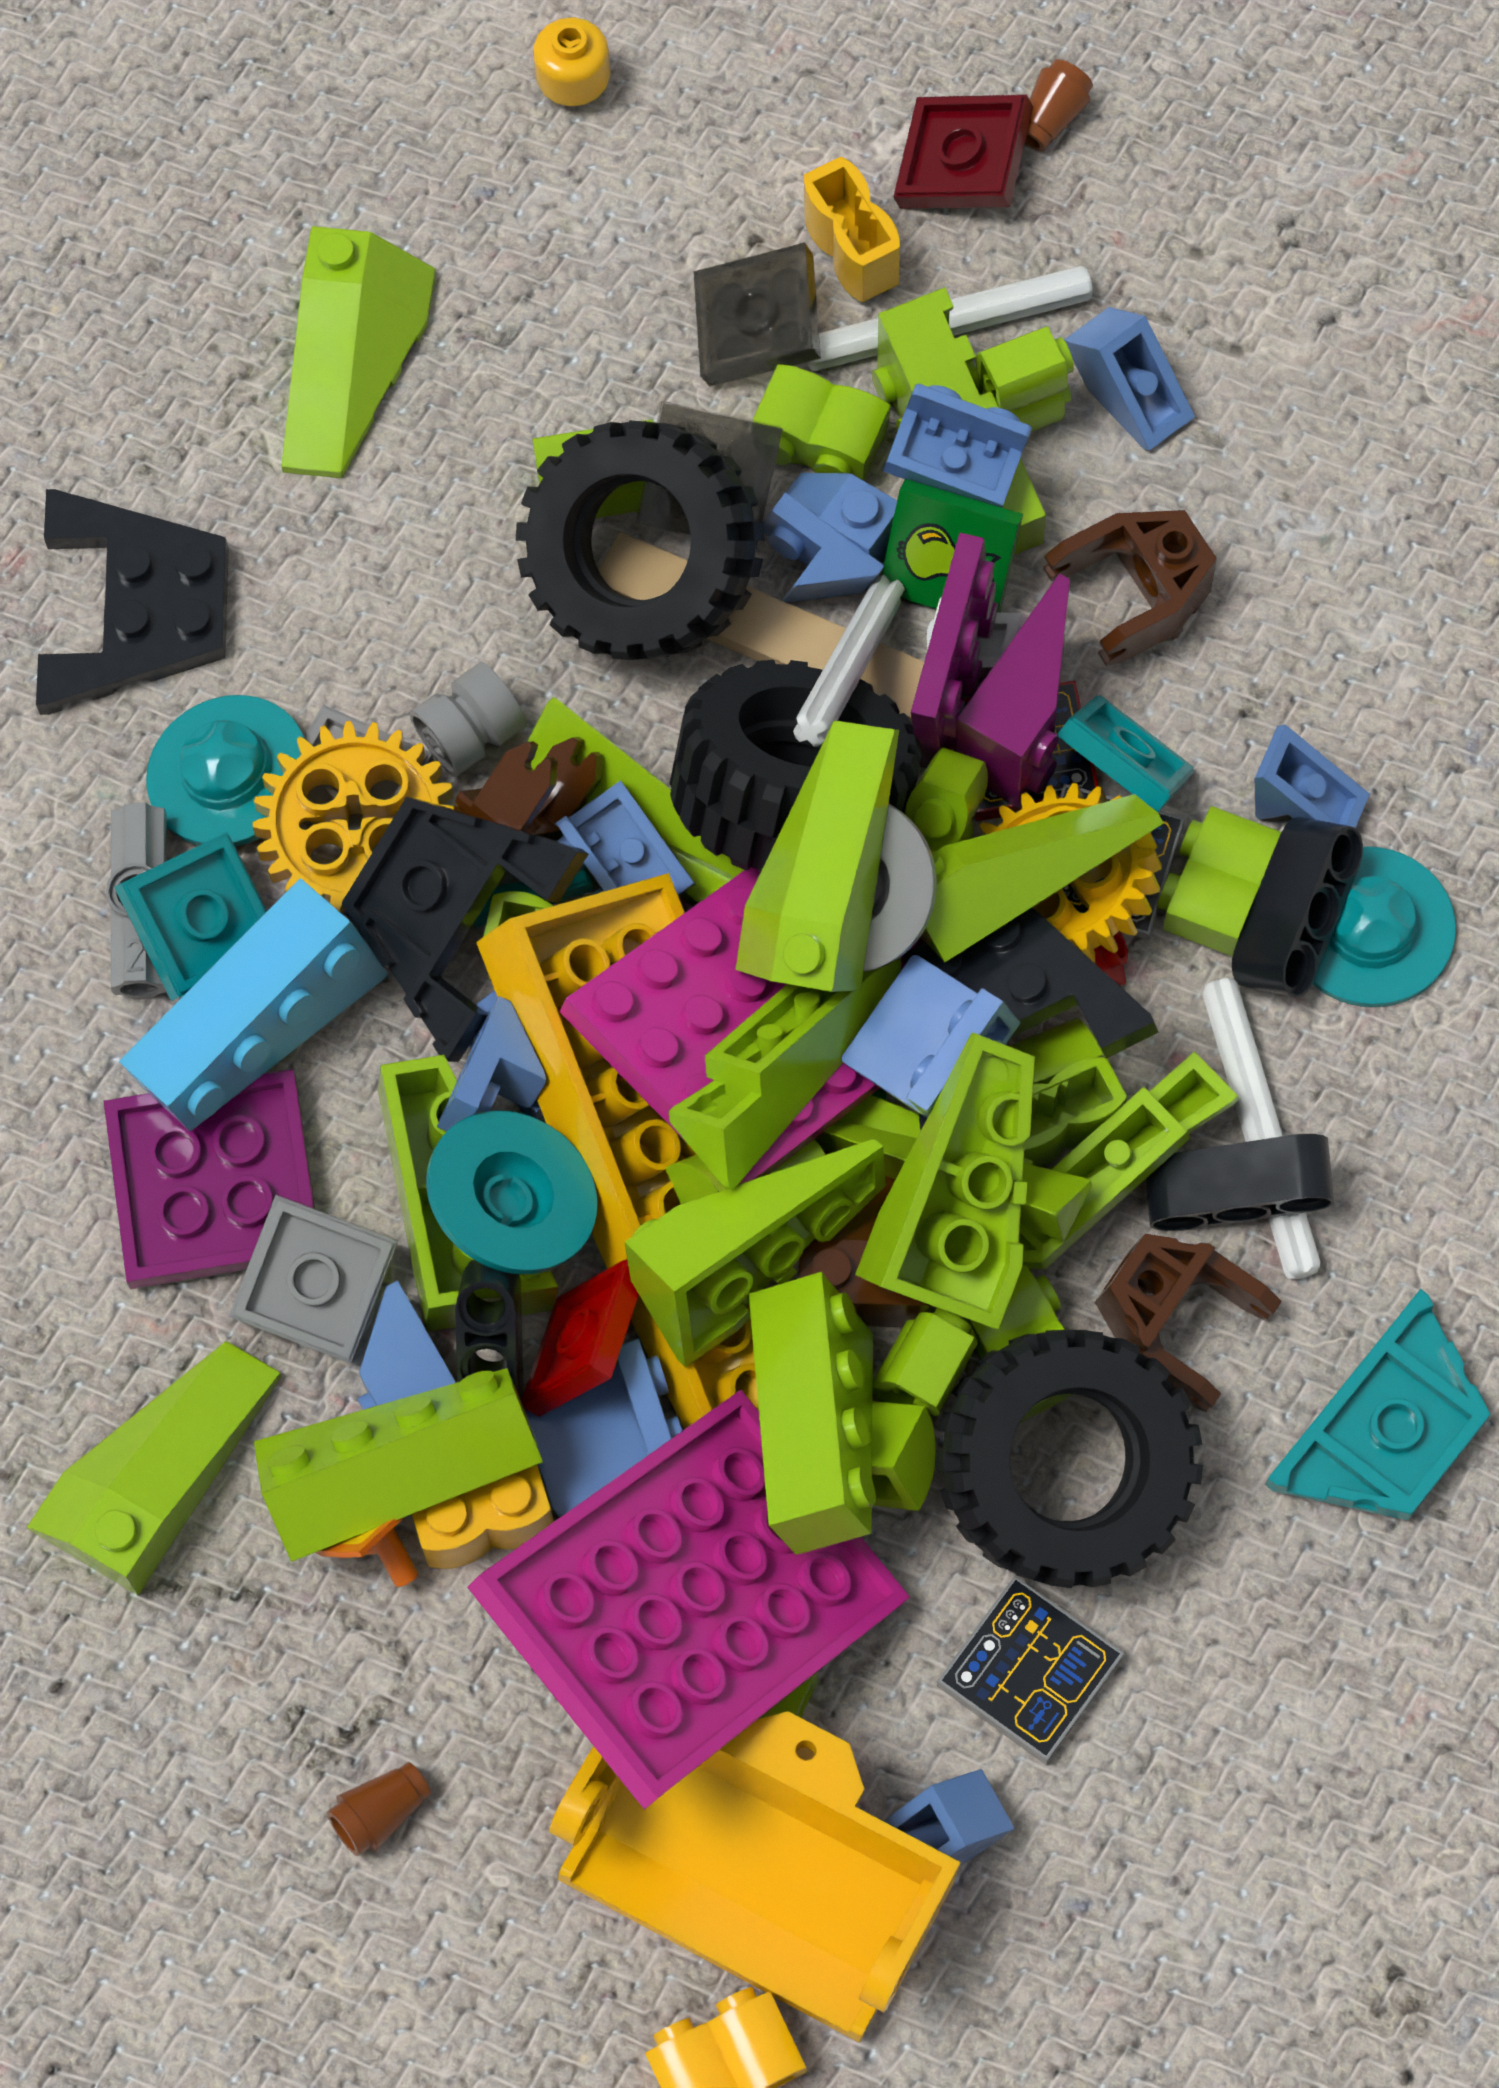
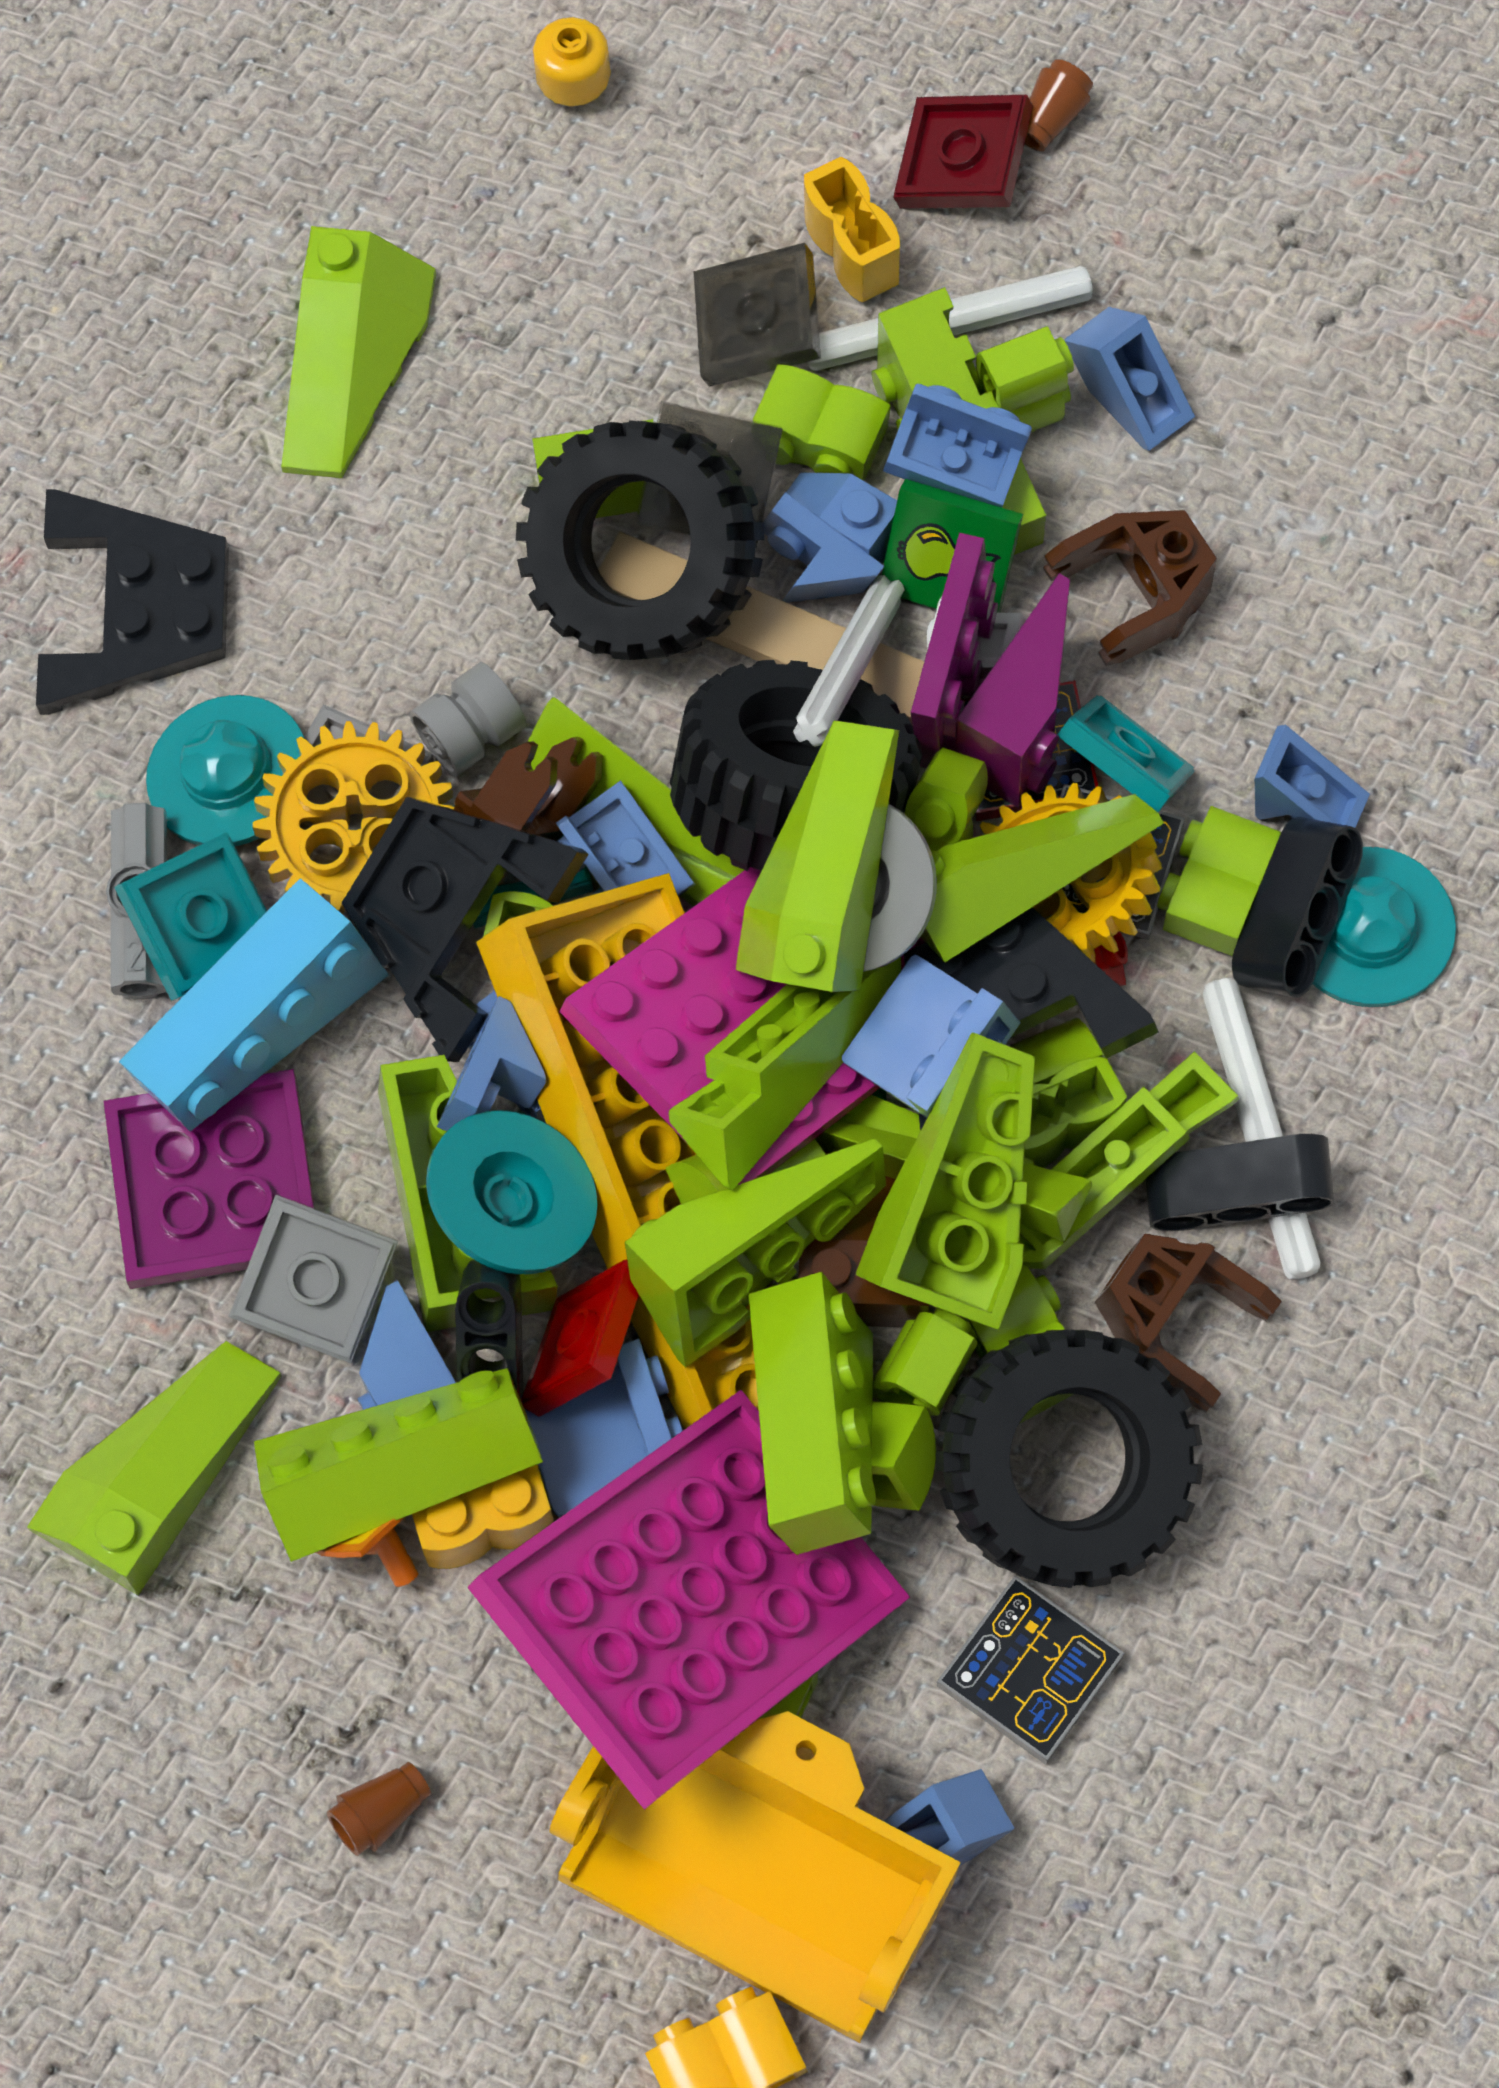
teal wing [1265,1289,1491,1521] -> none

